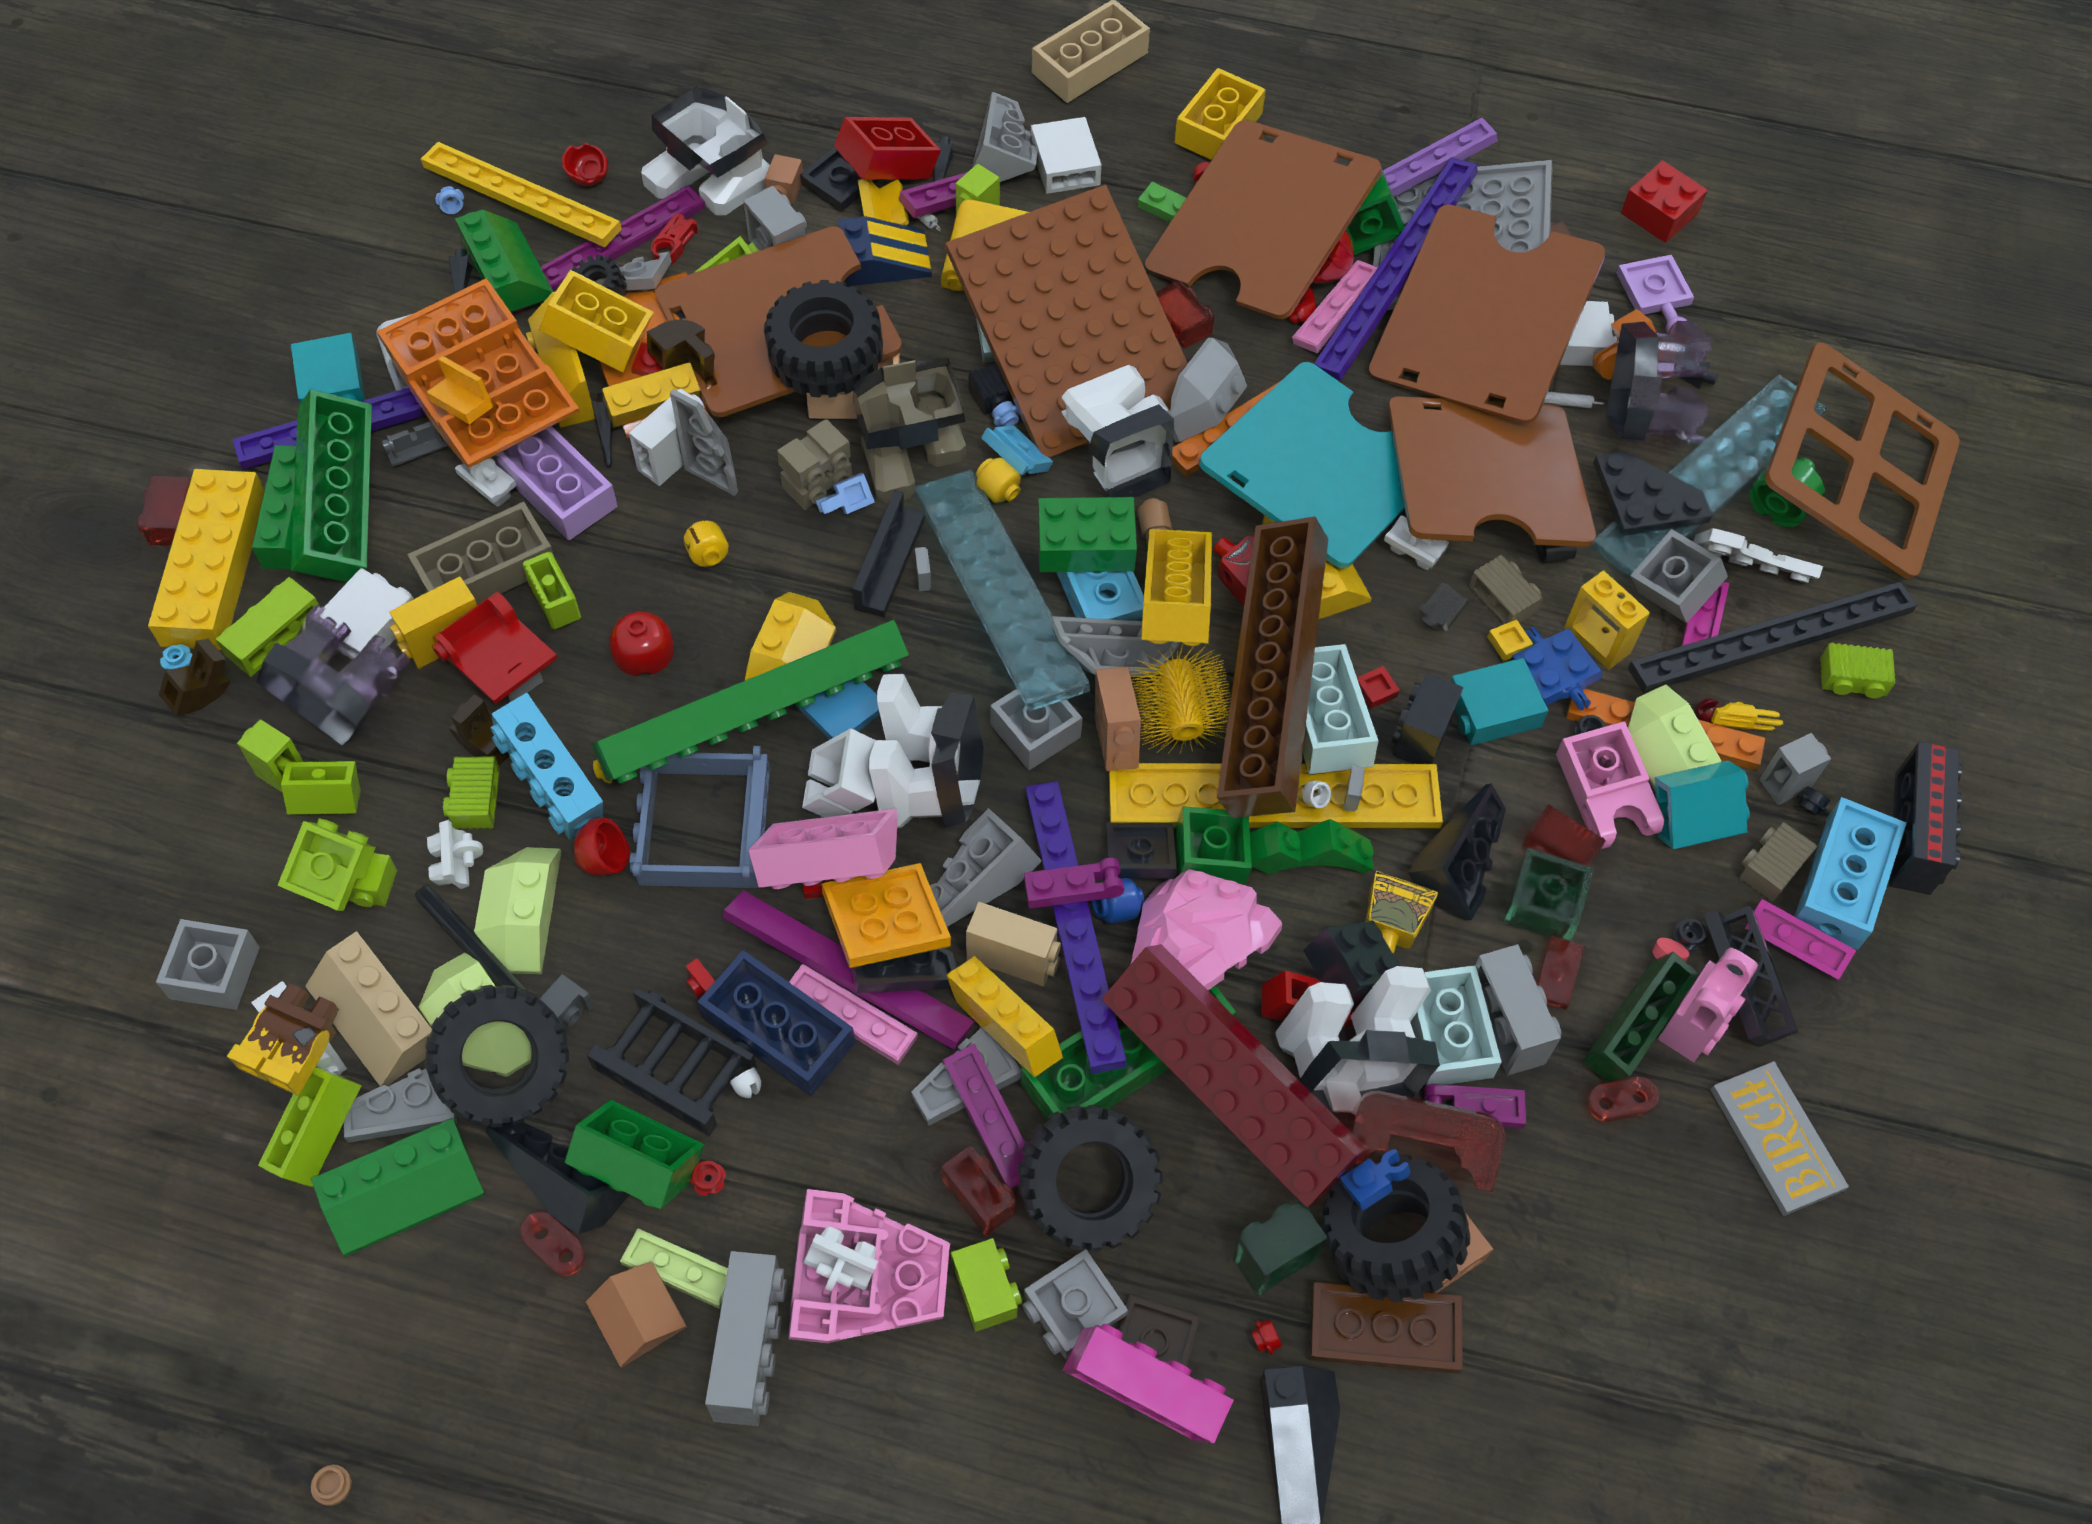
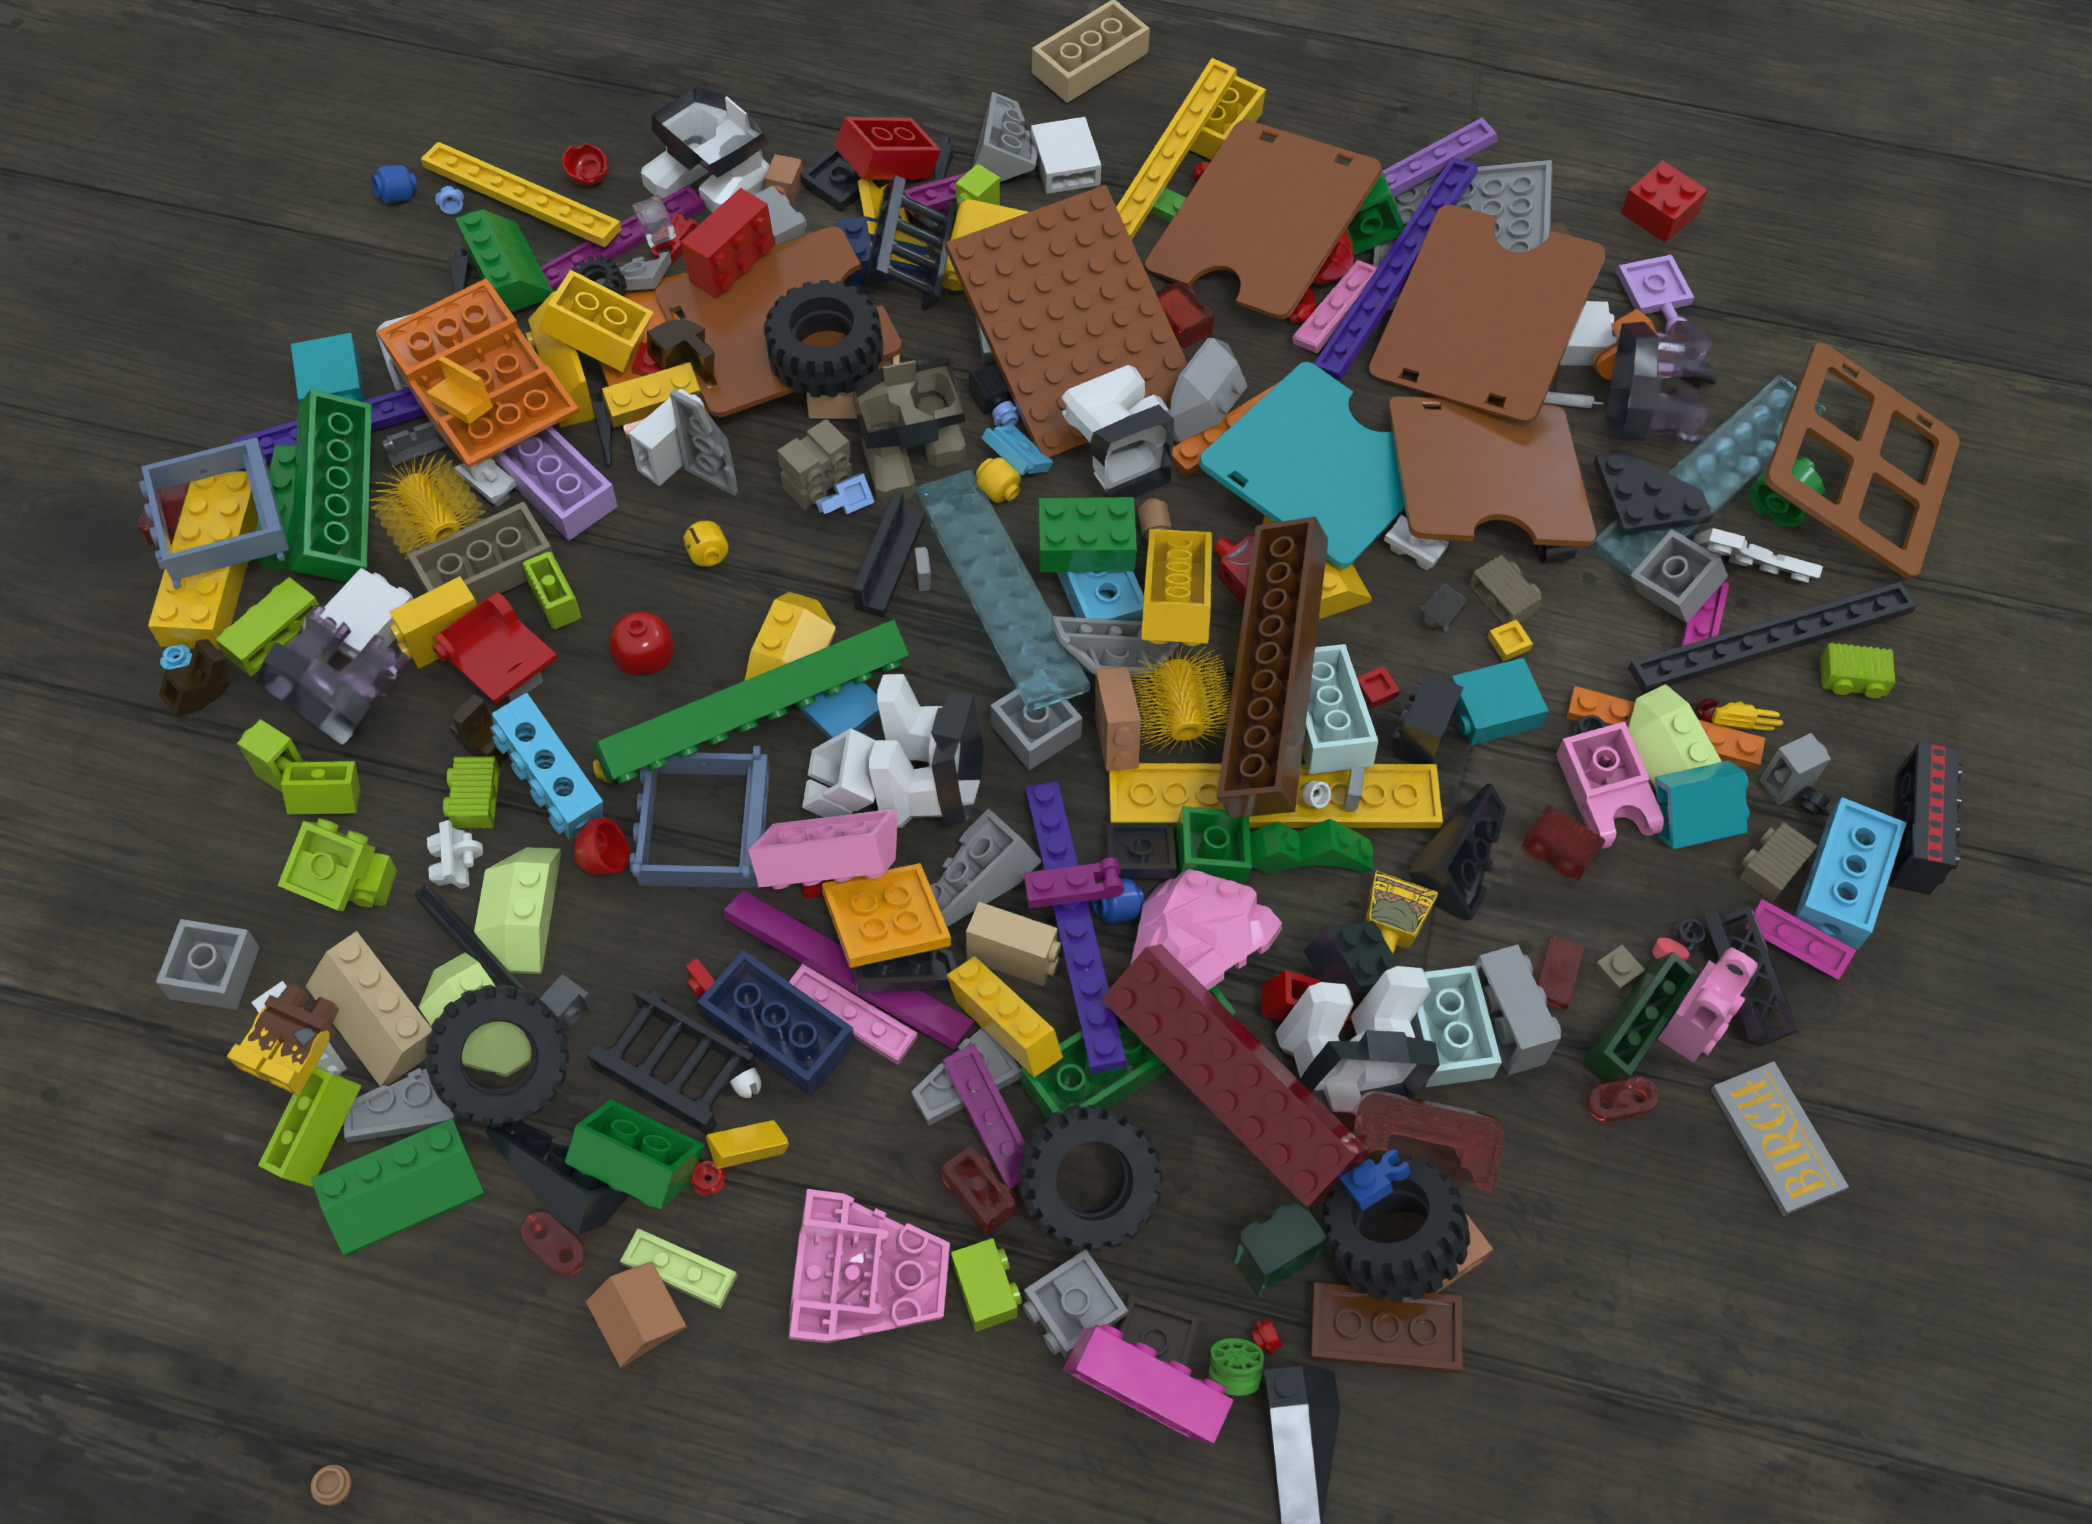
light grey brick [705,1251,787,1426] -> none
white hips [804,1226,878,1292] -> none
magenta plate [1424,1084,1526,1129] -> none
clear green brick [1503,848,1594,944] -> none
blue plate [1512,627,1602,710] -> none
yellow window [1564,570,1650,670] -> none
none -> sand blue window [139,437,289,589]
none -> yellow piece [369,452,486,560]
none -> blue head [371,164,417,204]
none -> clear brick [632,195,676,247]
none -> red brick [681,188,775,299]
none -> yellow slope [706,1120,789,1169]
none -> black fence [864,175,957,310]
none -> yellow plate [1116,58,1237,240]
none -> bright green wheel [1208,1338,1264,1396]
none -> dark tan plate [1594,944,1645,993]

